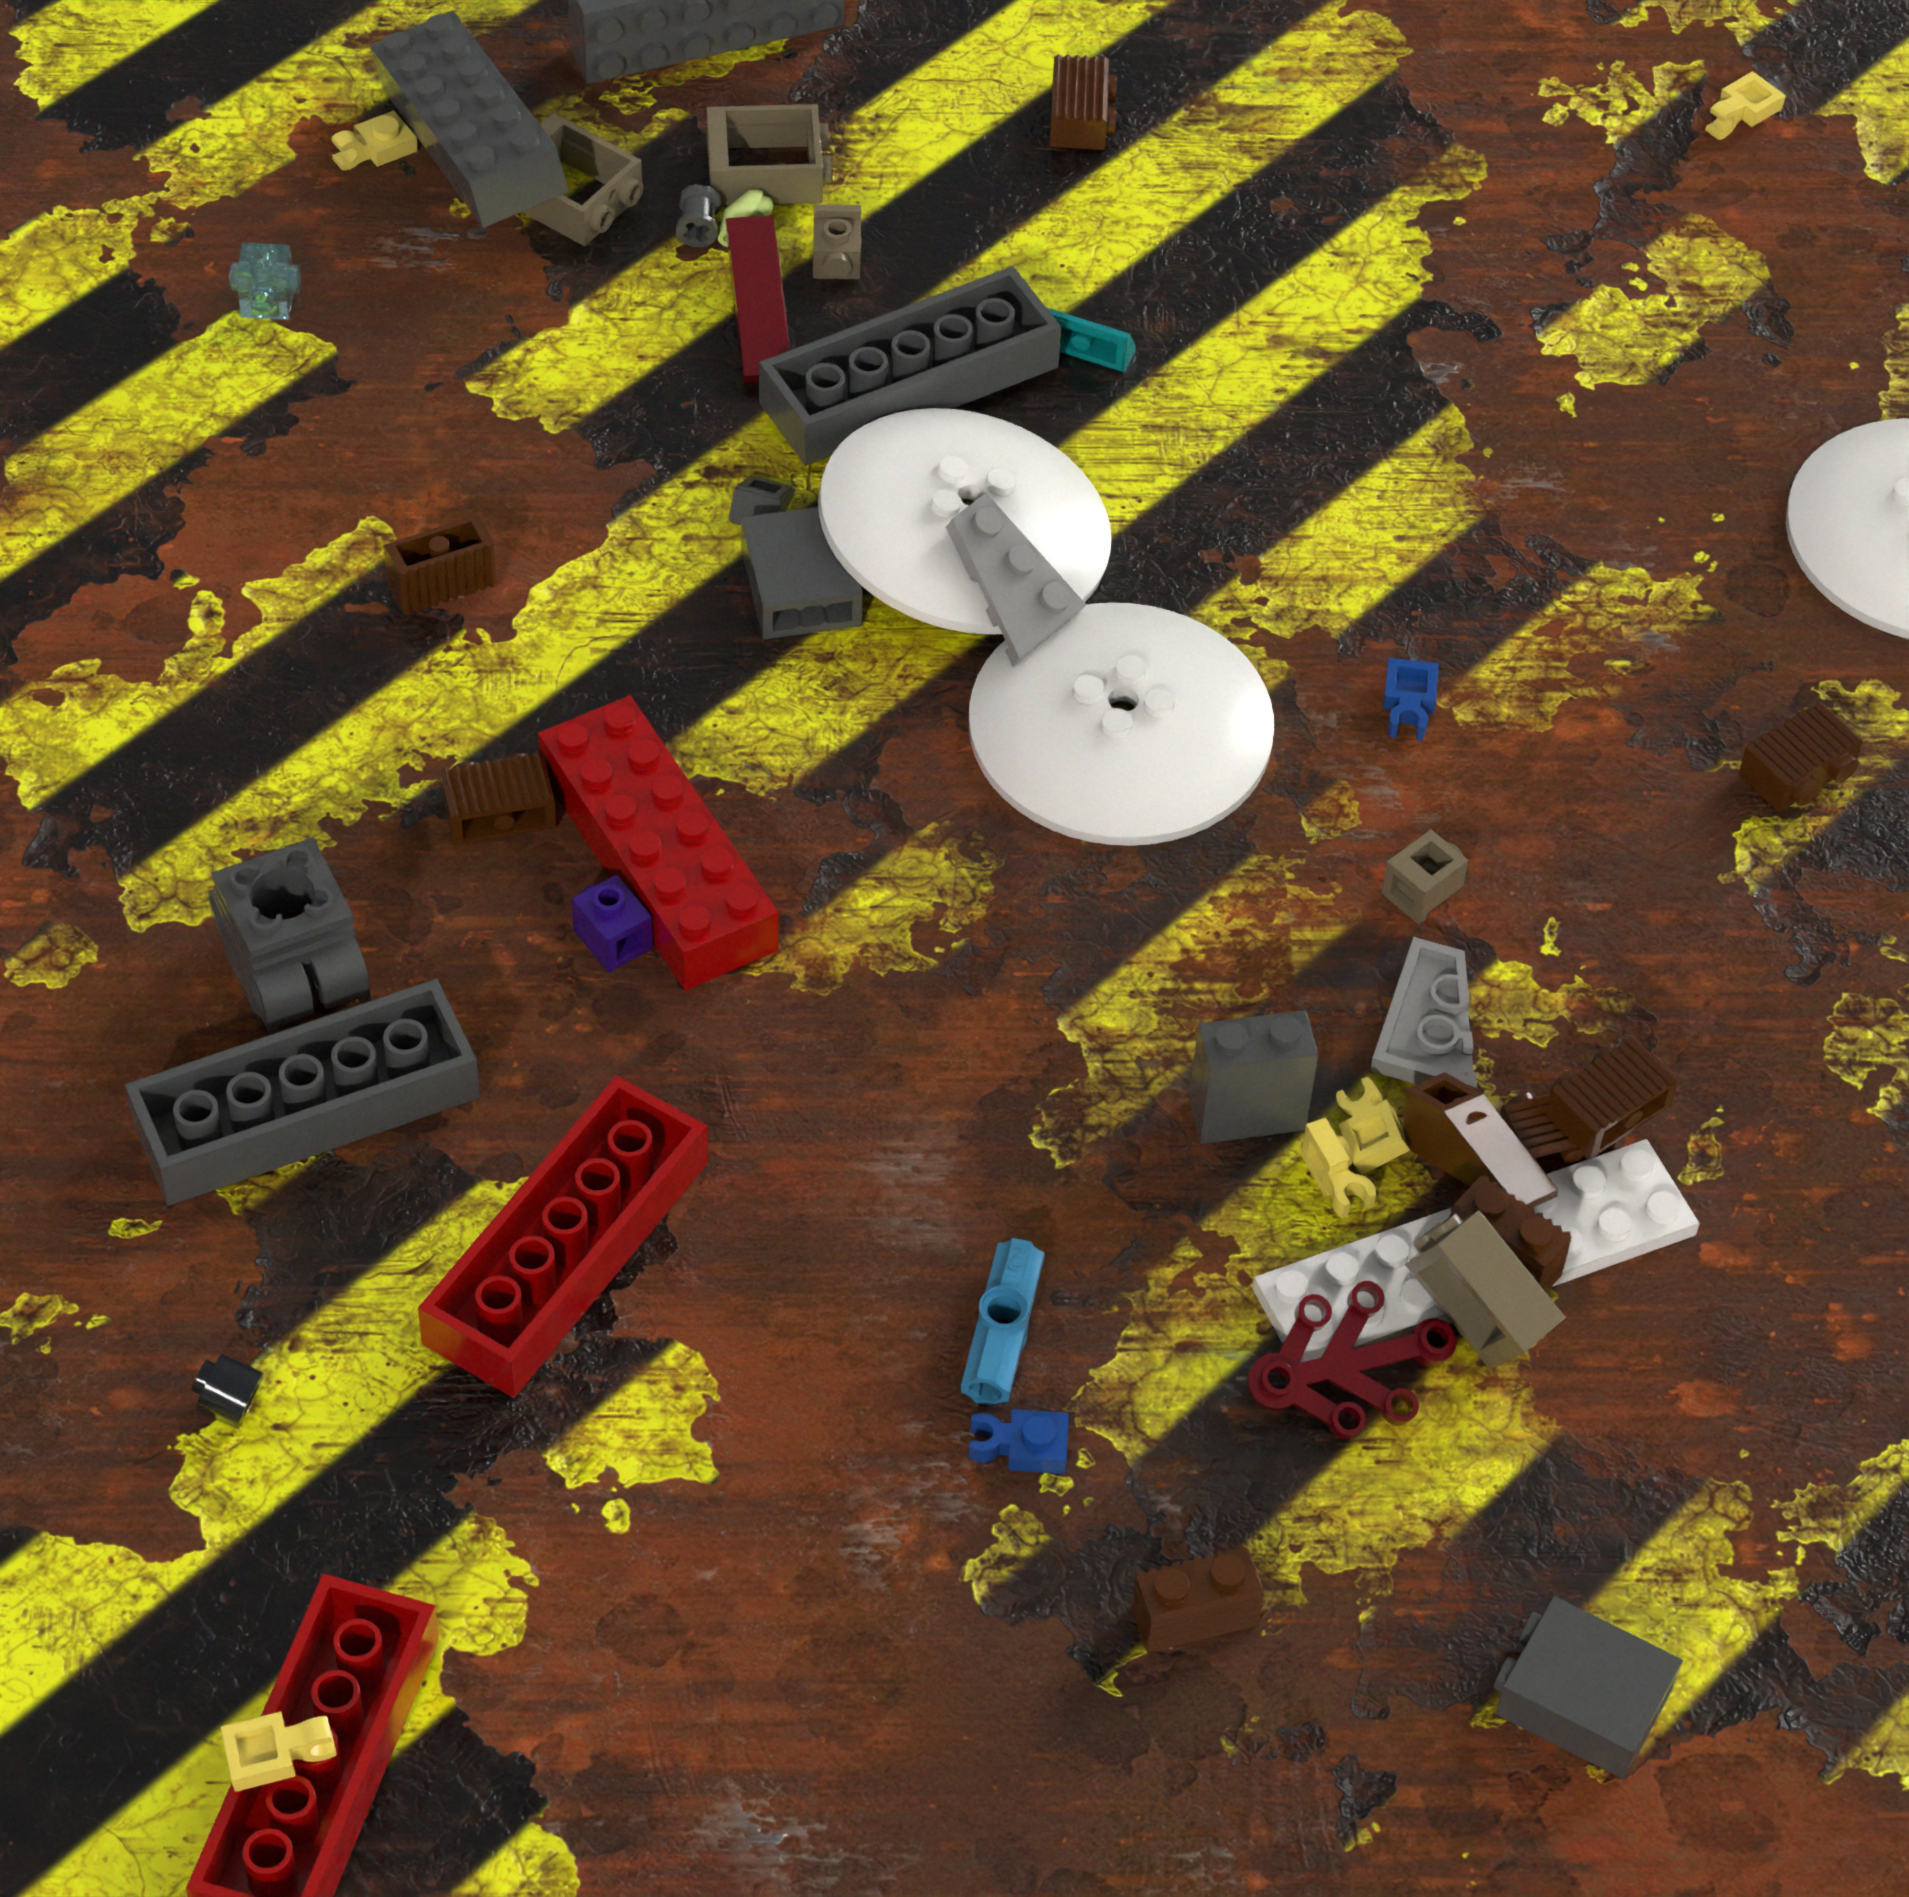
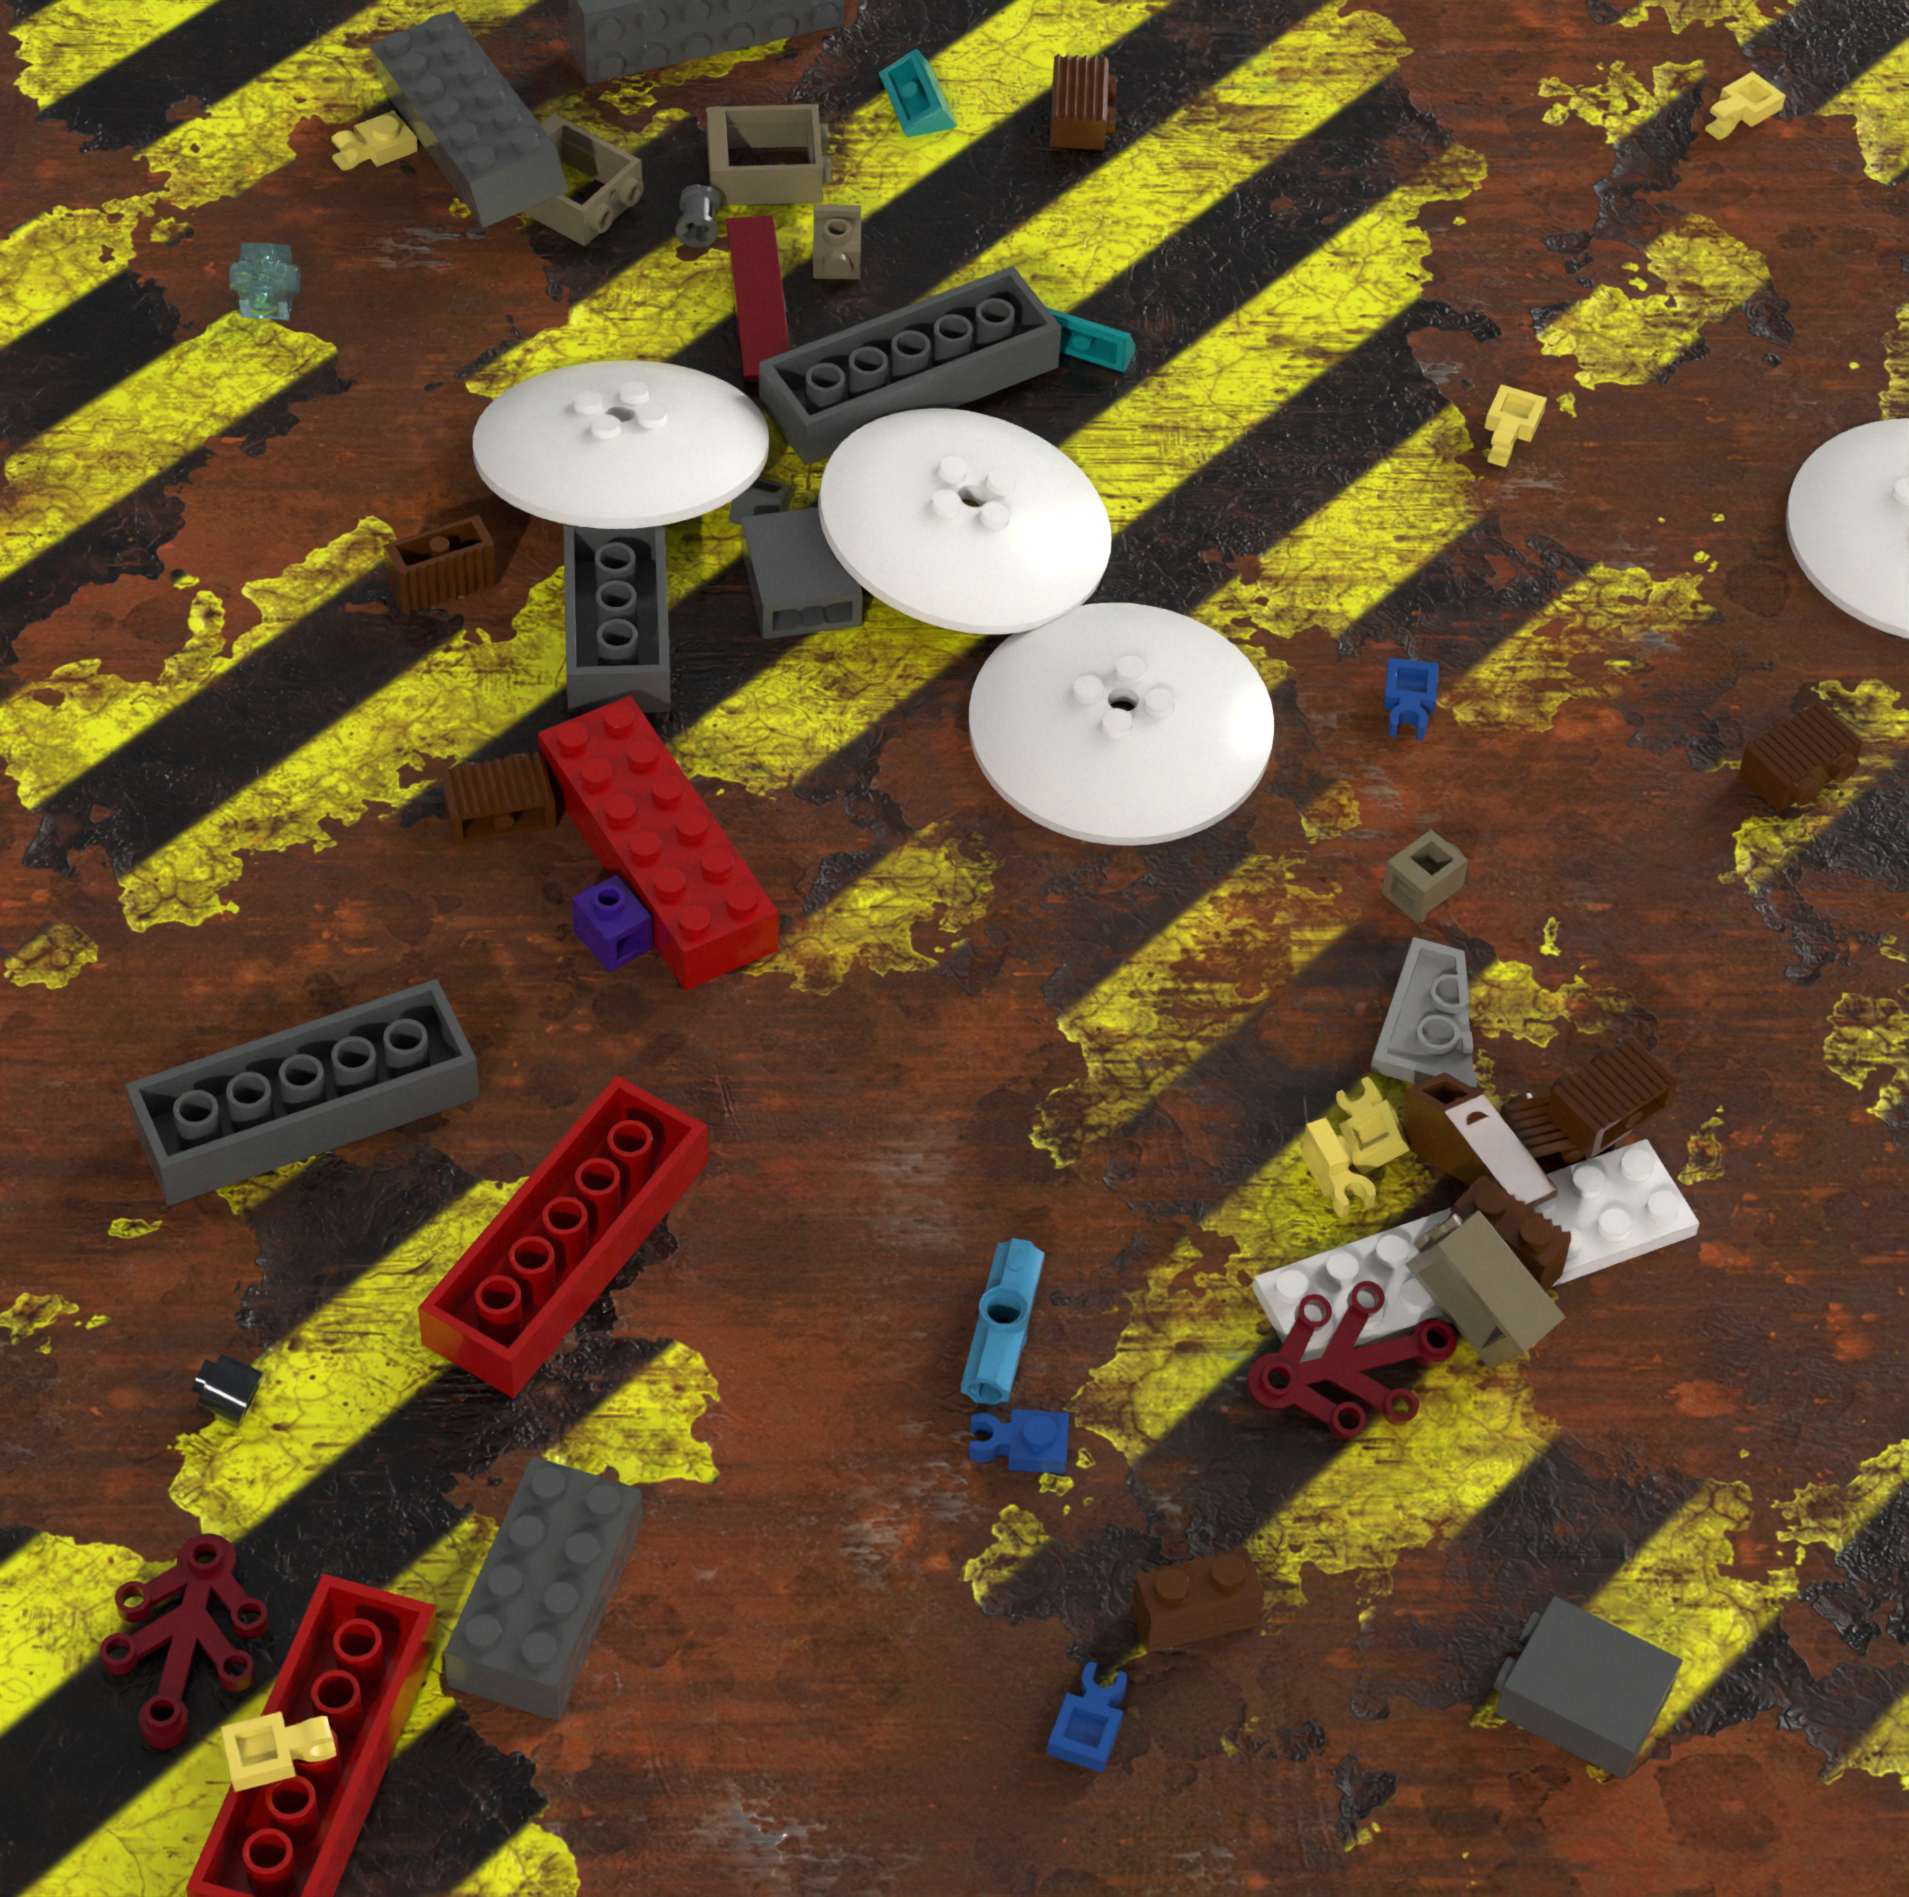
dark grey piece [208,837,371,1035] -> none
yellowish green arm [718,189,773,247] -> none
light grey wing [946,493,1087,667] -> none
dark grey brick [1189,1010,1318,1144] -> none
none -> dark red plant [100,1534,269,1749]
none -> dark grey brick [444,1456,643,1722]
none -> white dish [473,360,769,529]
none -> dark grey brick [564,524,671,715]
none -> teal slope [879,48,957,137]
none -> blue plate [1047,1661,1127,1773]
none -> light yellow plate [1484,384,1547,467]

